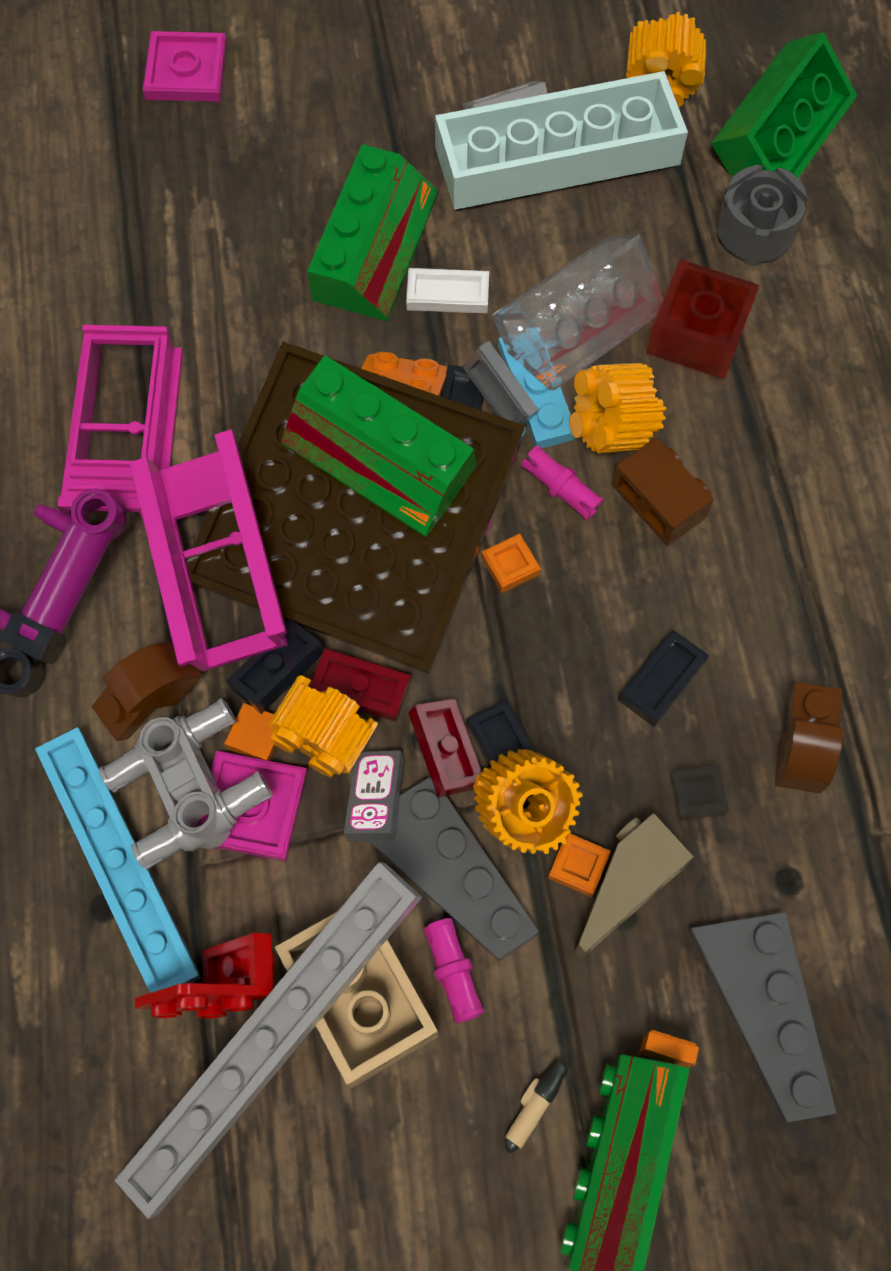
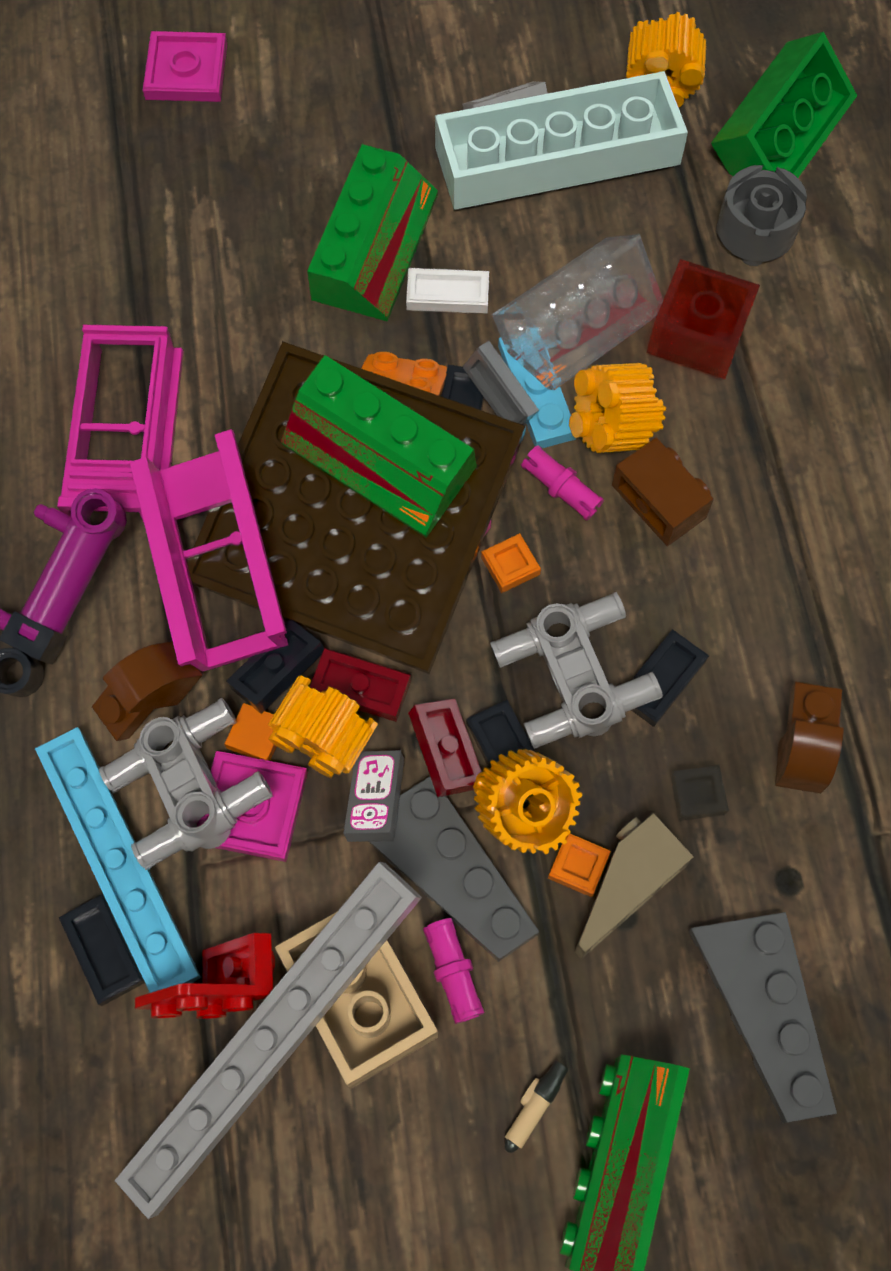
orange tile [639,1030,699,1068] -> none
none -> black tile [59,894,145,1006]
none -> light grey piece [490,592,663,749]

